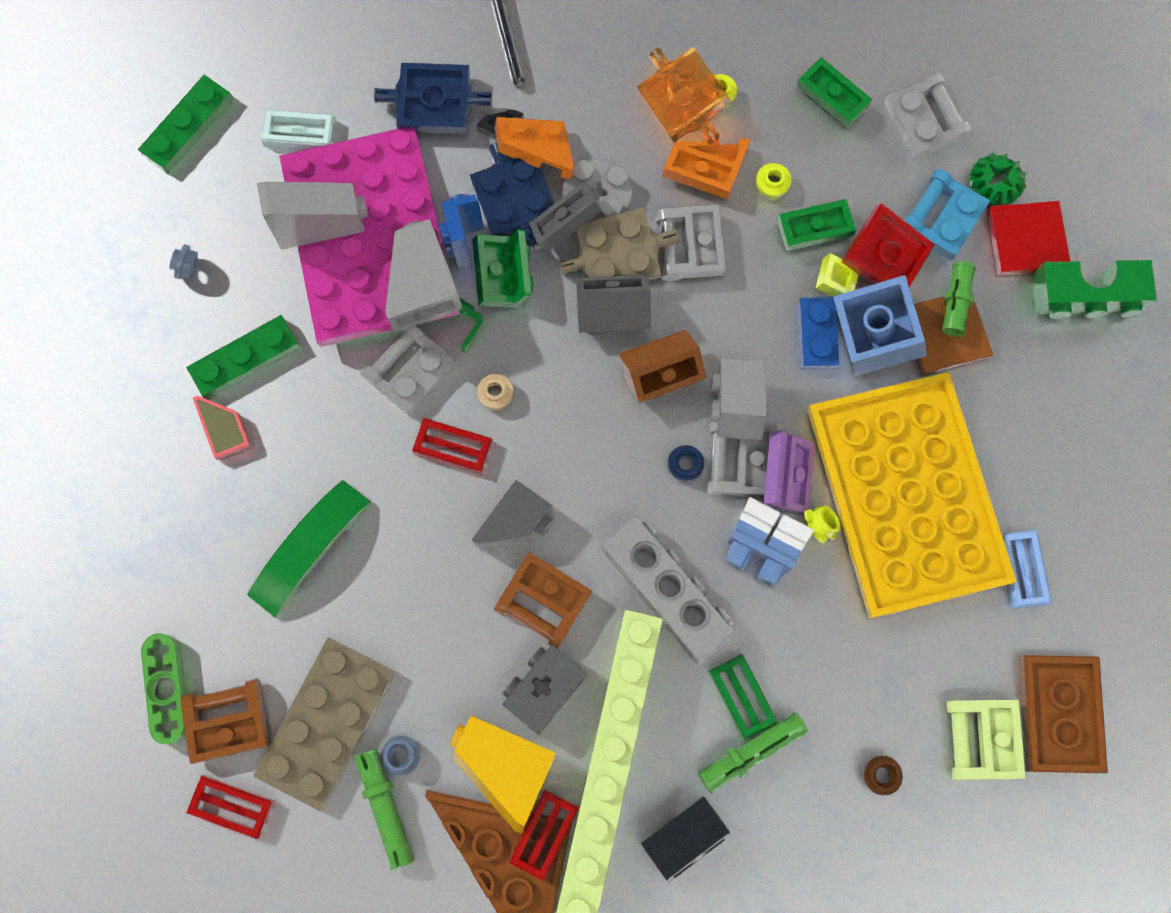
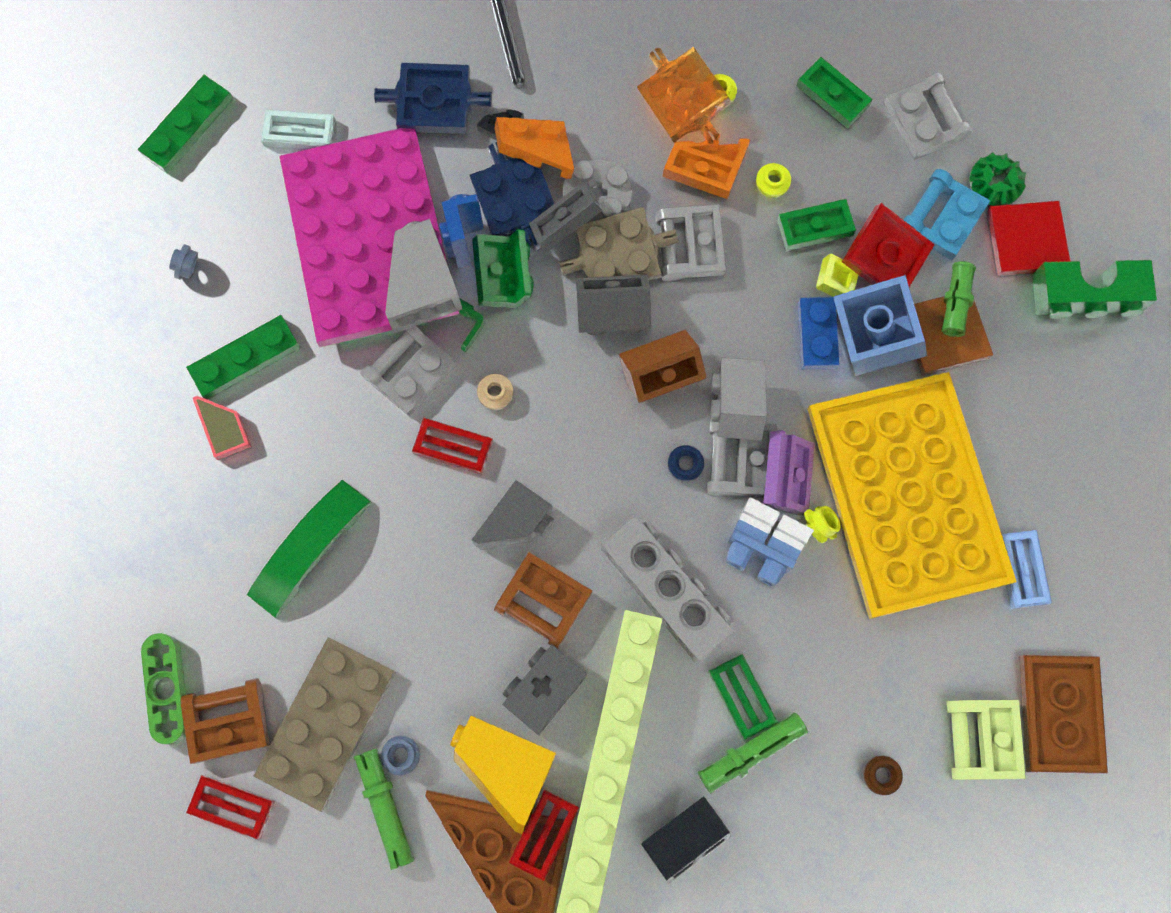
light grey slope [257,182,368,250] -> none

